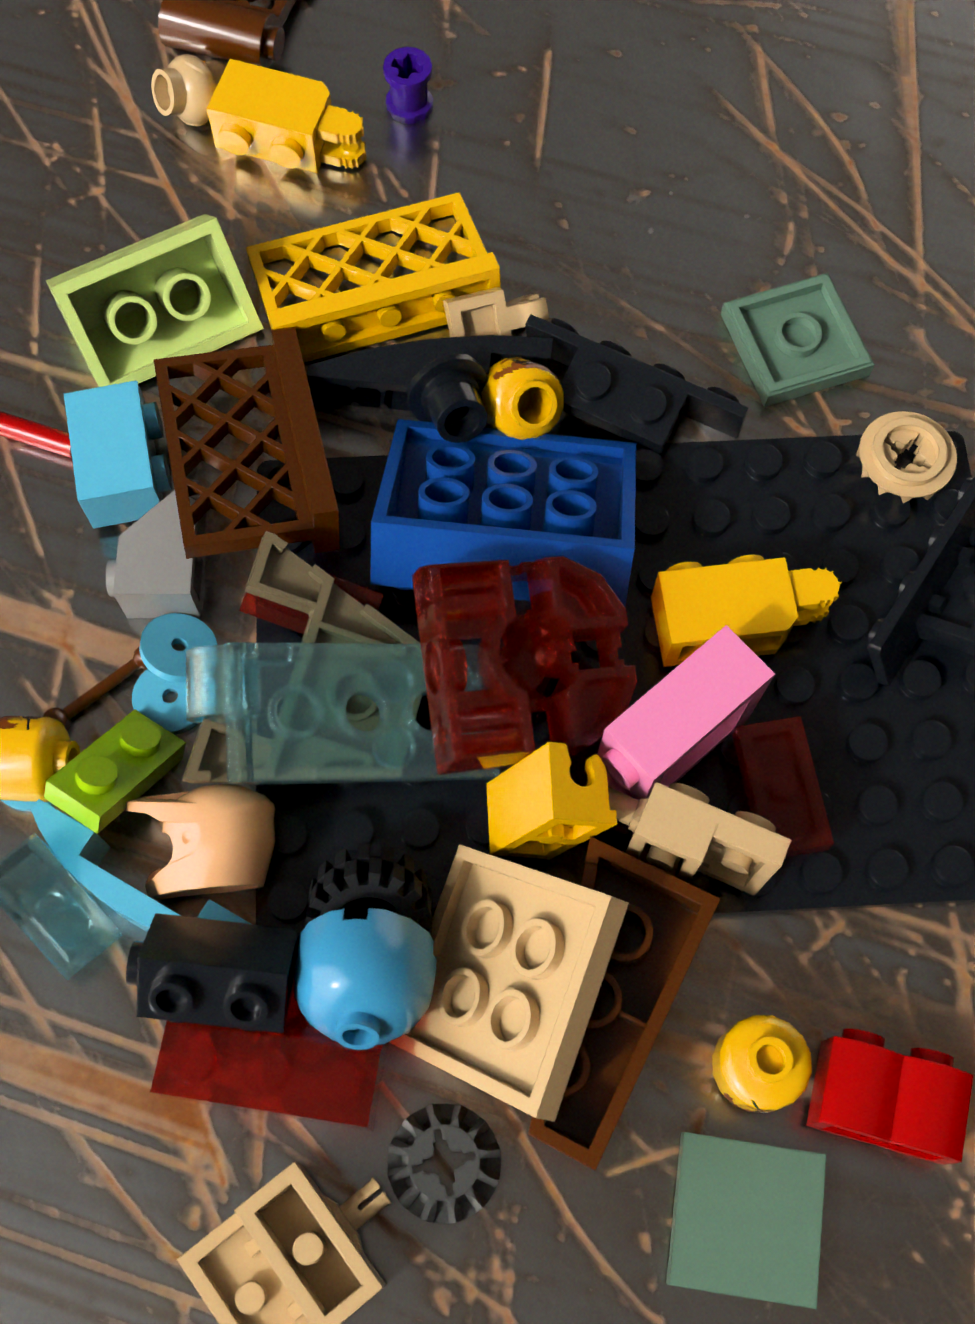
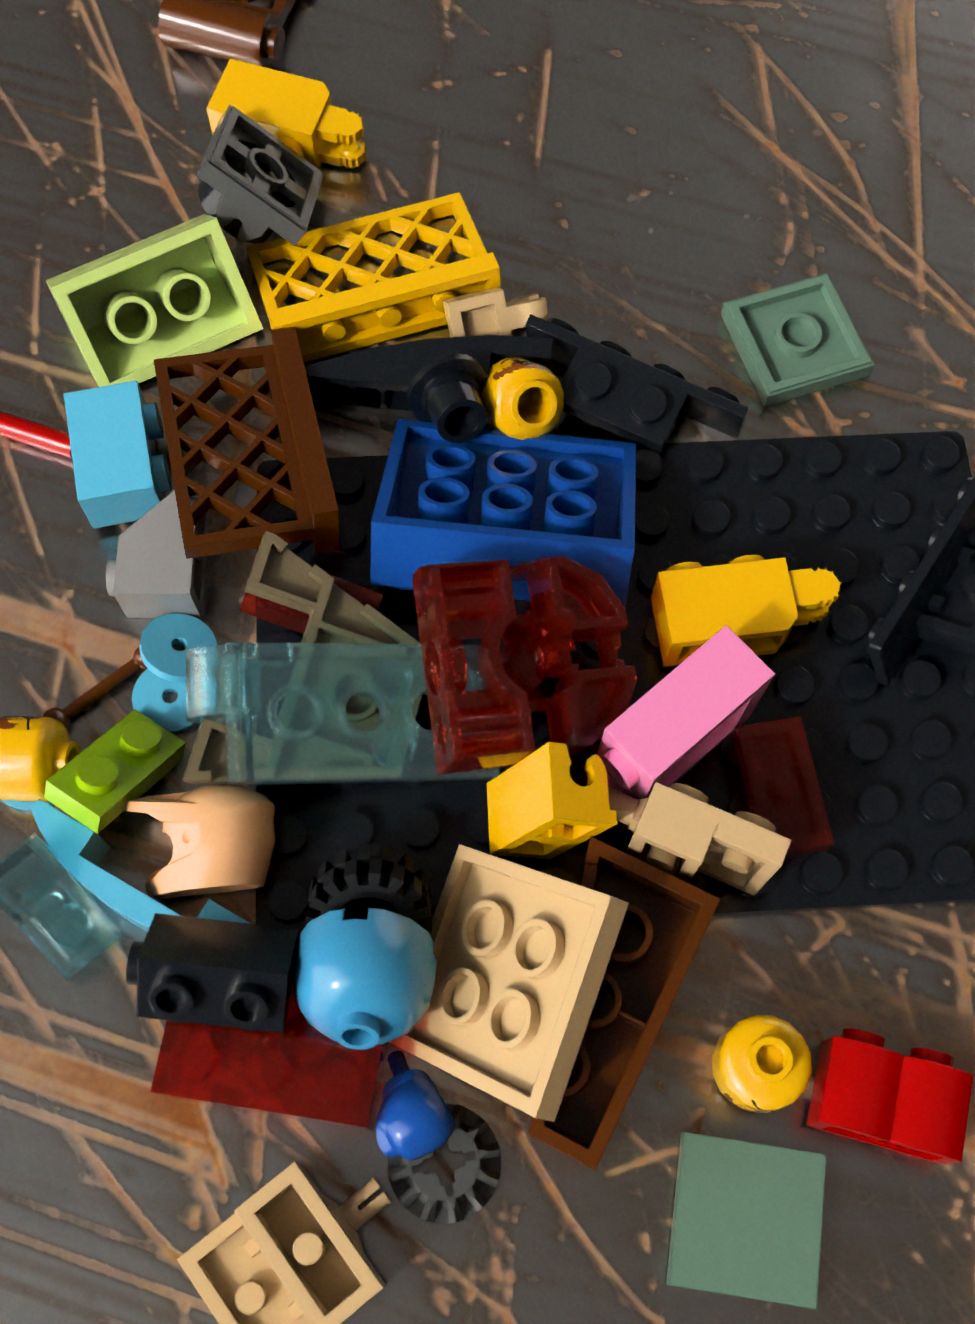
tan animal [151,54,226,126] -> none
dark purple bush [383,47,434,124] -> none
tan gear [856,411,957,503] -> none
none -> dark grey piece [196,105,324,246]
none -> blue piece [375,1051,455,1161]

